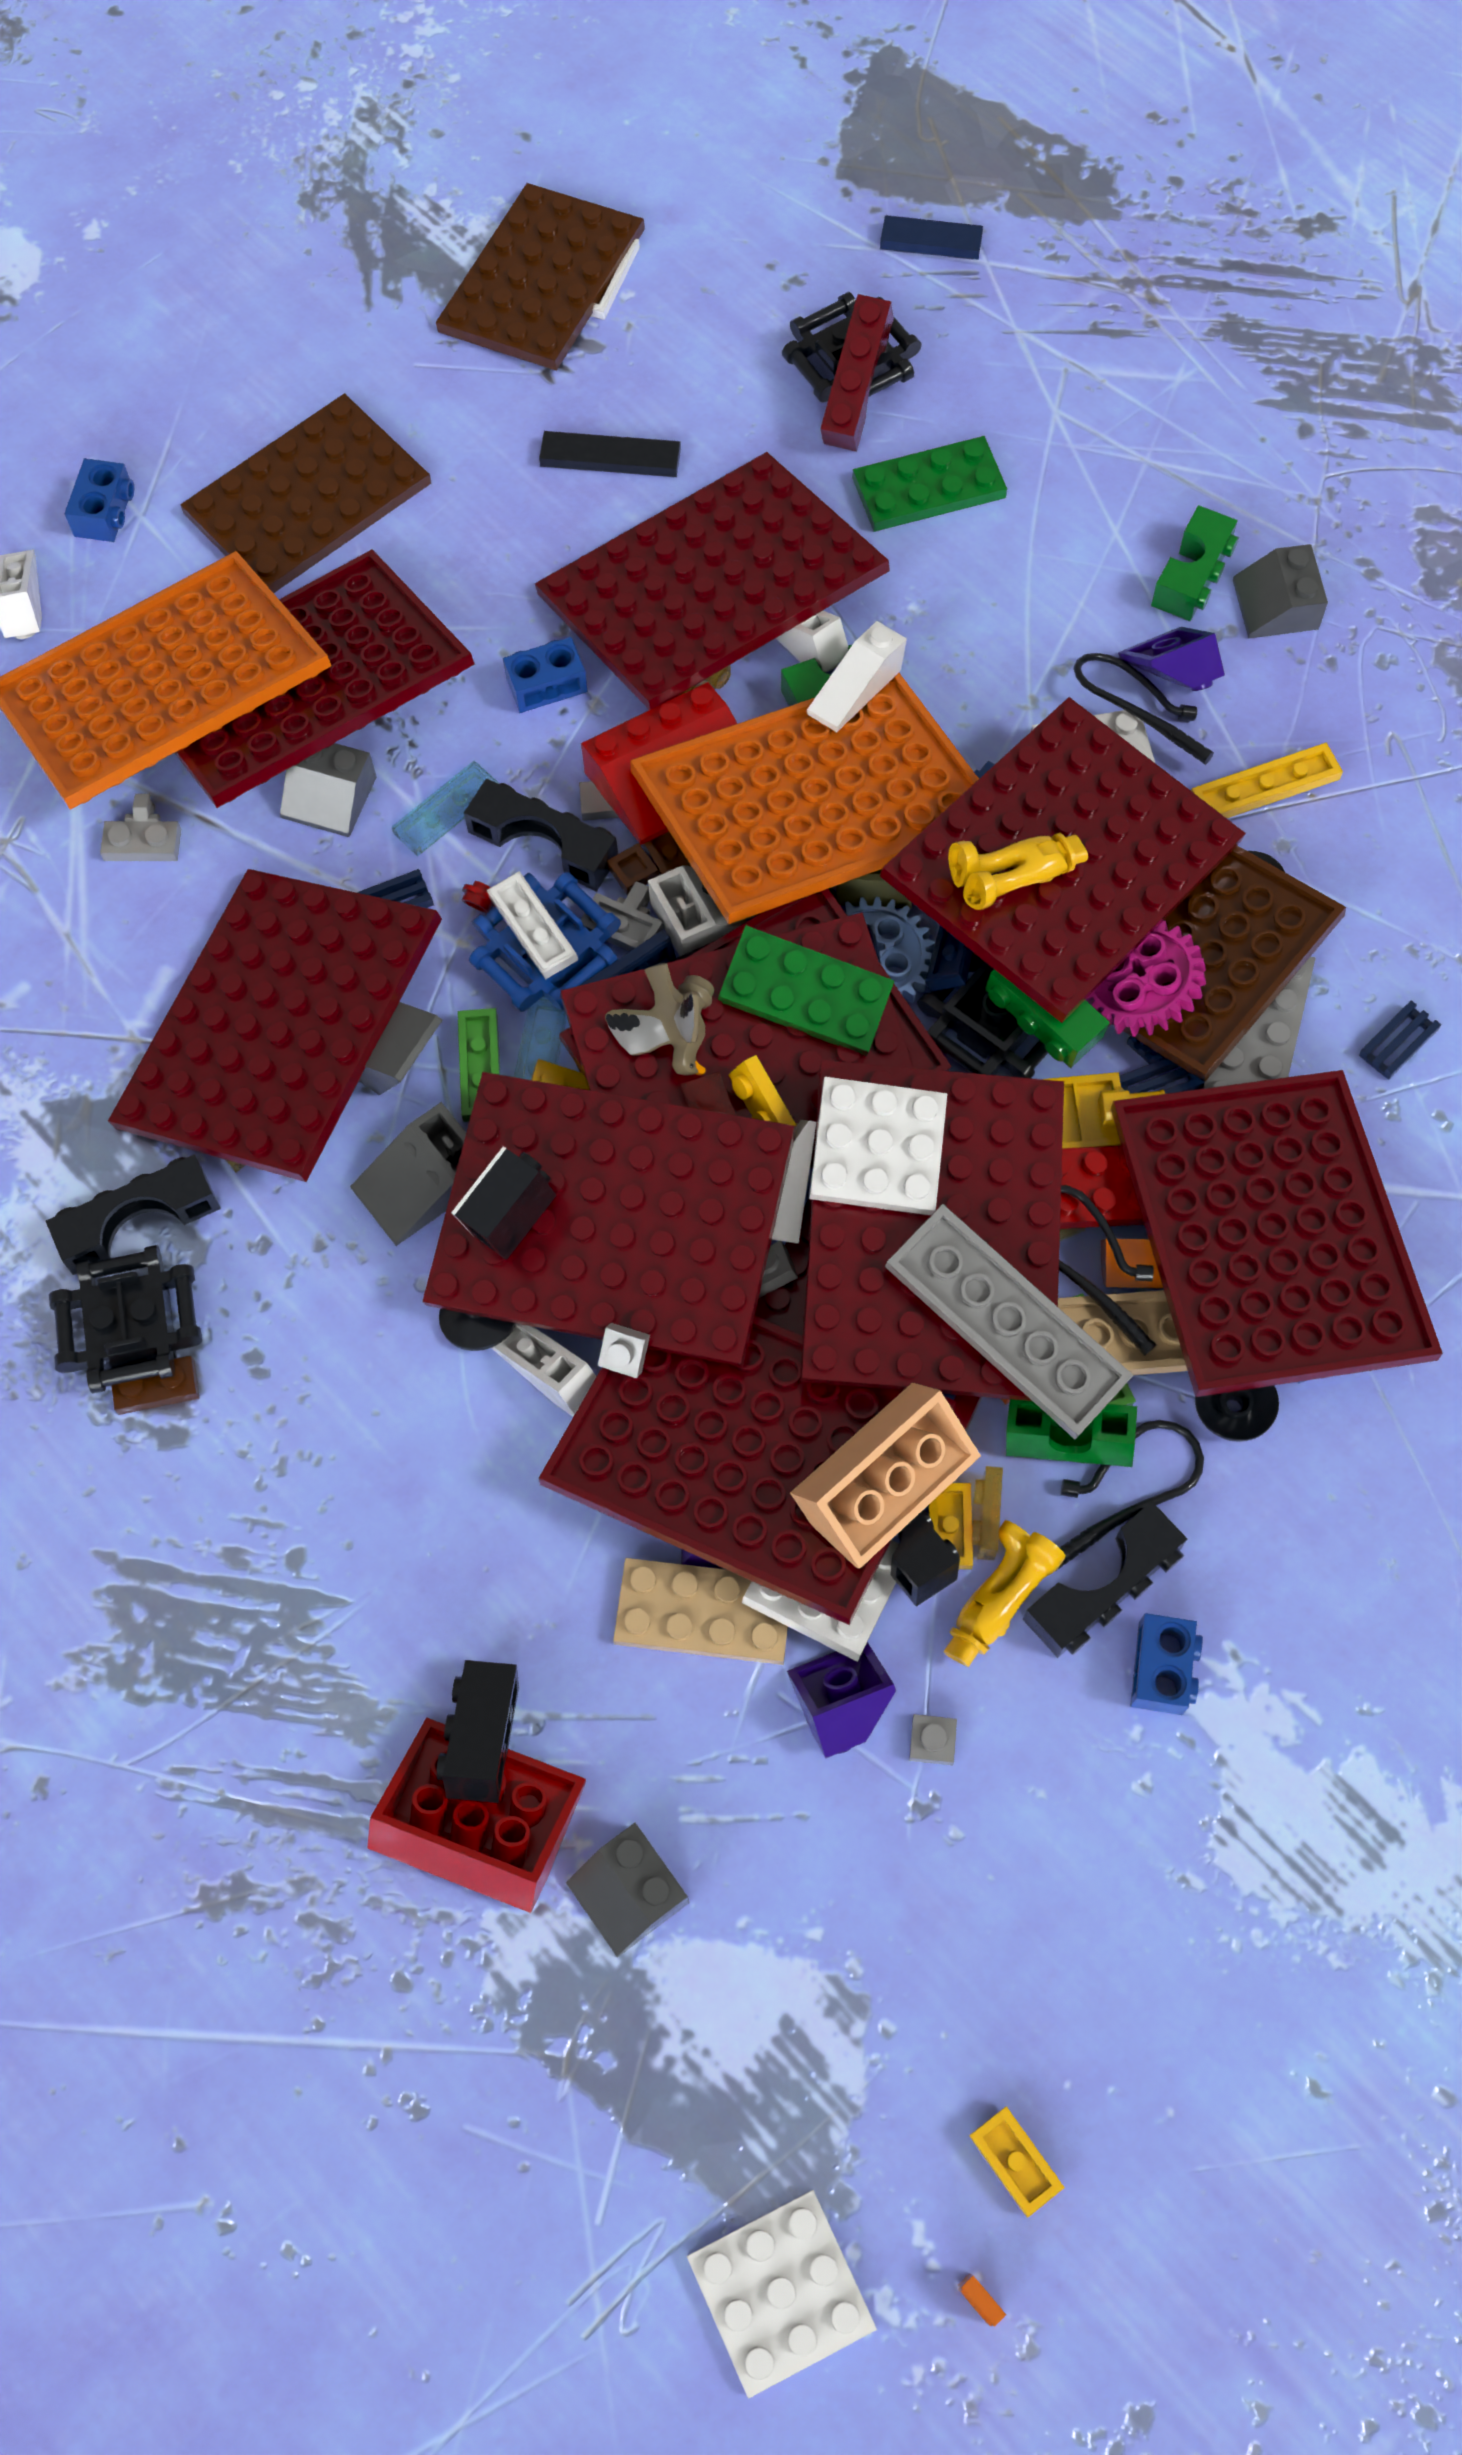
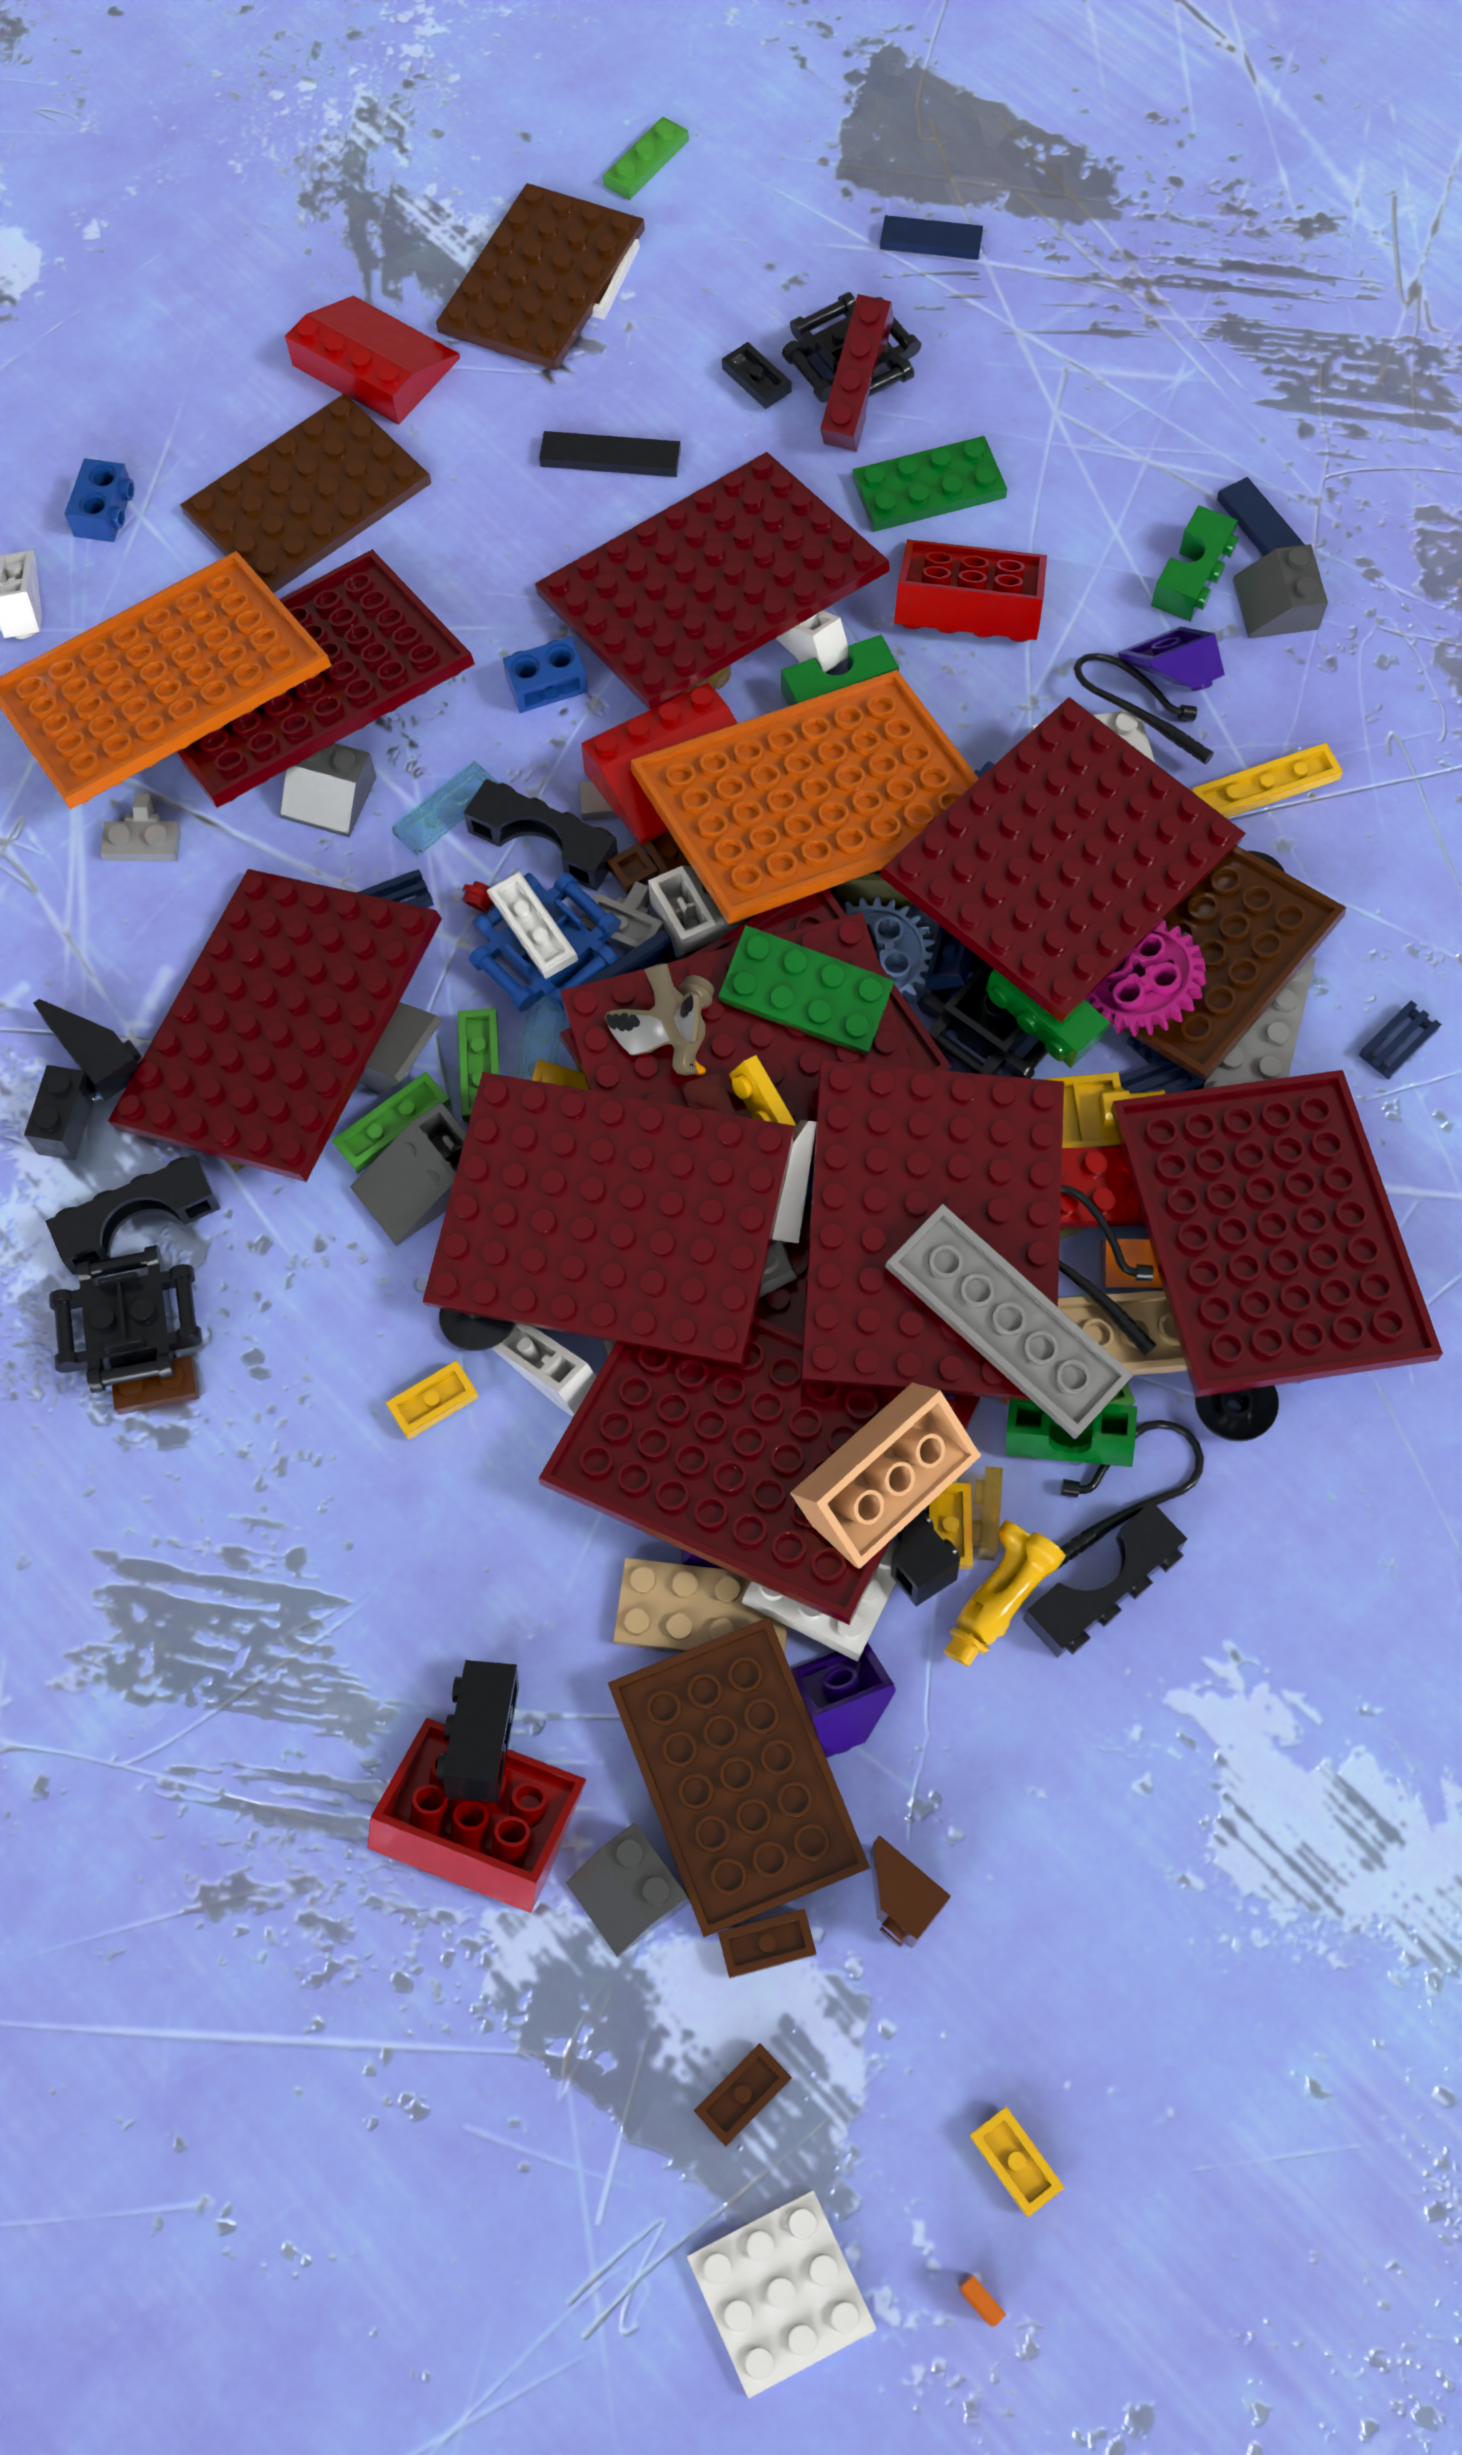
black piece [451,1146,557,1260] -> none
plate [598,1323,650,1378] -> none
white slope [807,621,907,733] -> none
white plate [809,1077,947,1216] -> none
light grey plate [909,1714,957,1766] -> none
yellow piece [948,833,1088,910] -> none
blue brick [1130,1613,1203,1715] -> none
none -> black brick [24,1065,97,1161]
none -> black slope [33,999,142,1101]
none -> red slope [285,295,460,425]
none -> bright green plate [332,1072,451,1174]
none -> yellow plate [385,1360,479,1440]
none -> bright green plate [603,116,689,200]
none -> reddish brown plate [608,1617,870,1937]
none -> reddish brown plate [694,2043,792,2147]
none -> reddish brown plate [718,1909,817,1979]
none -> black plate [722,342,792,409]
none -> reddish brown slope [870,1835,951,1948]
none -> red slope [894,539,1047,642]
none -> dark blue tile [1217,477,1305,556]

